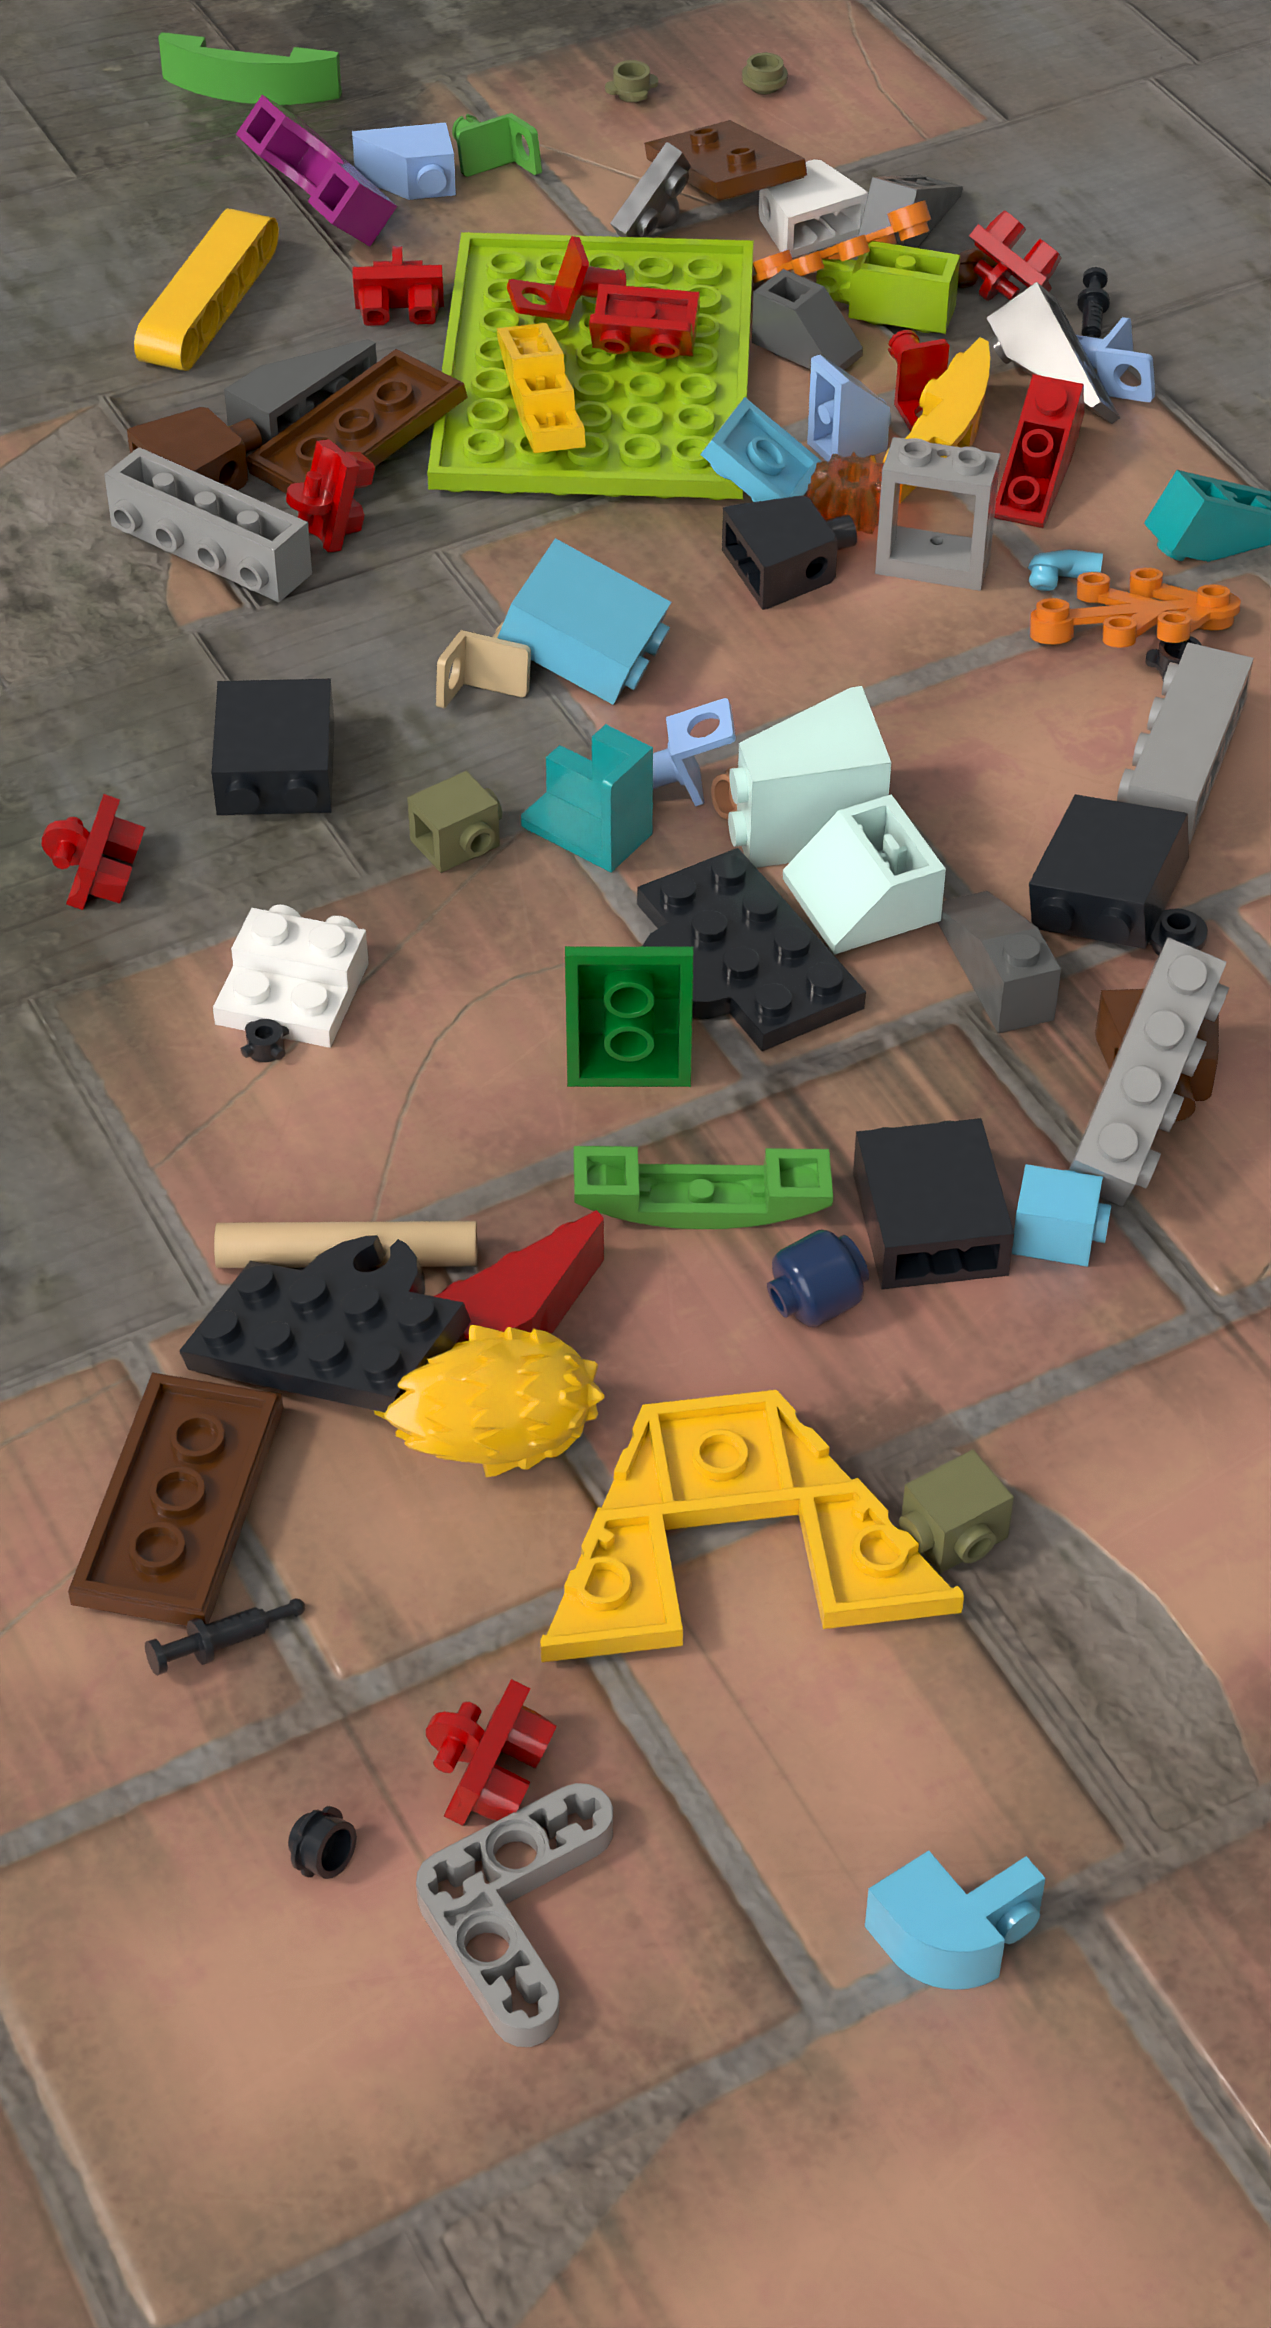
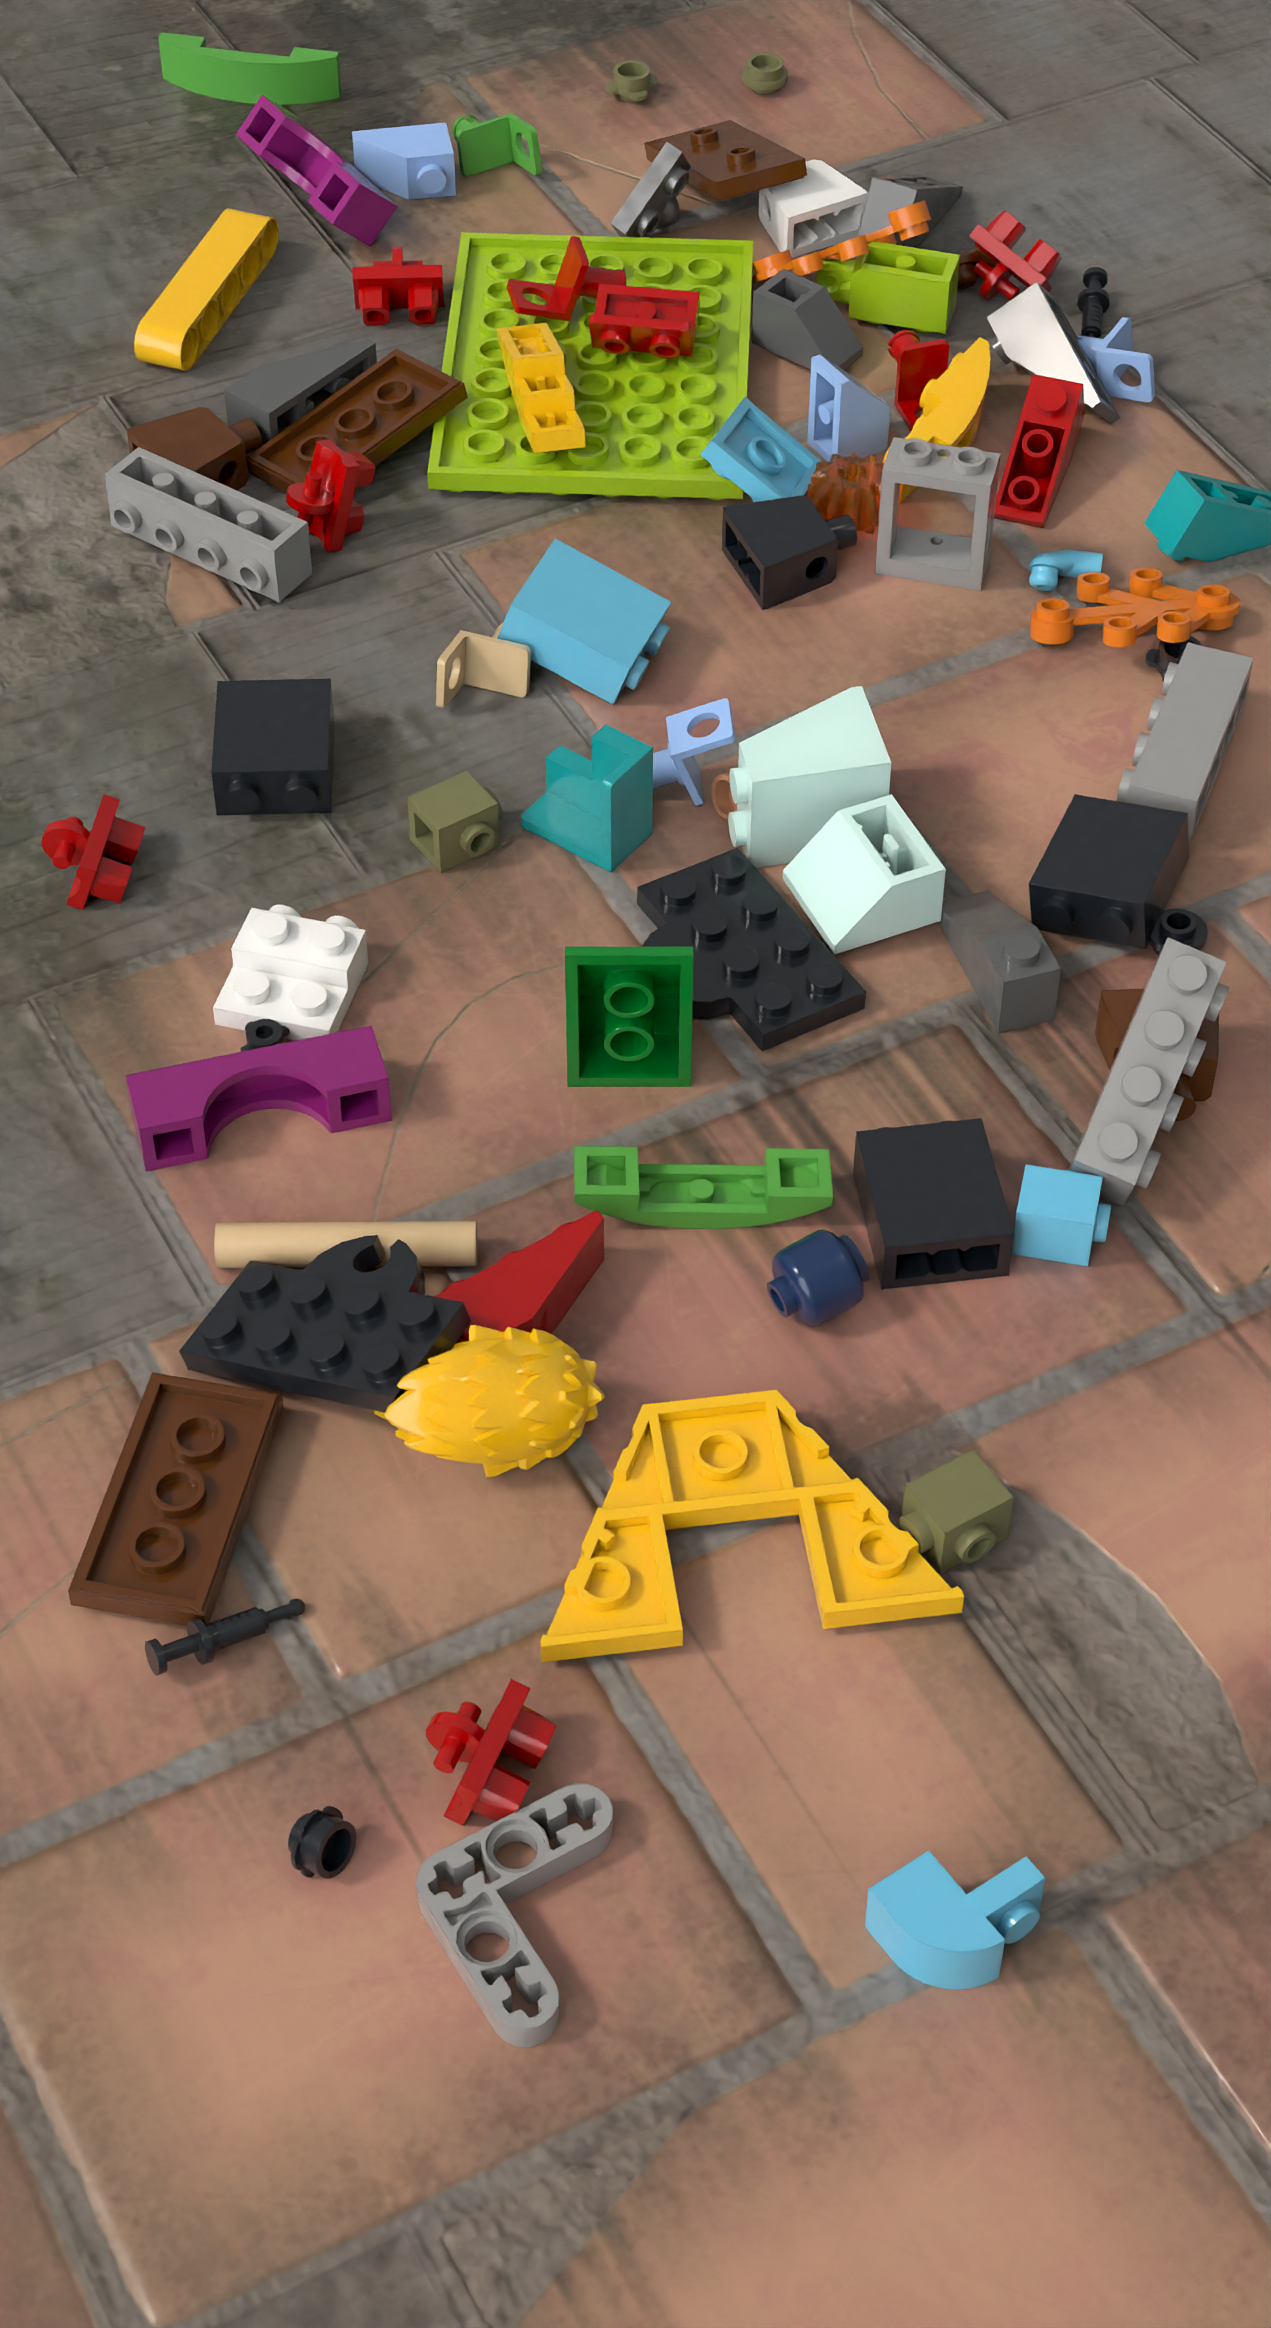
none -> magenta arch [125,1025,392,1172]

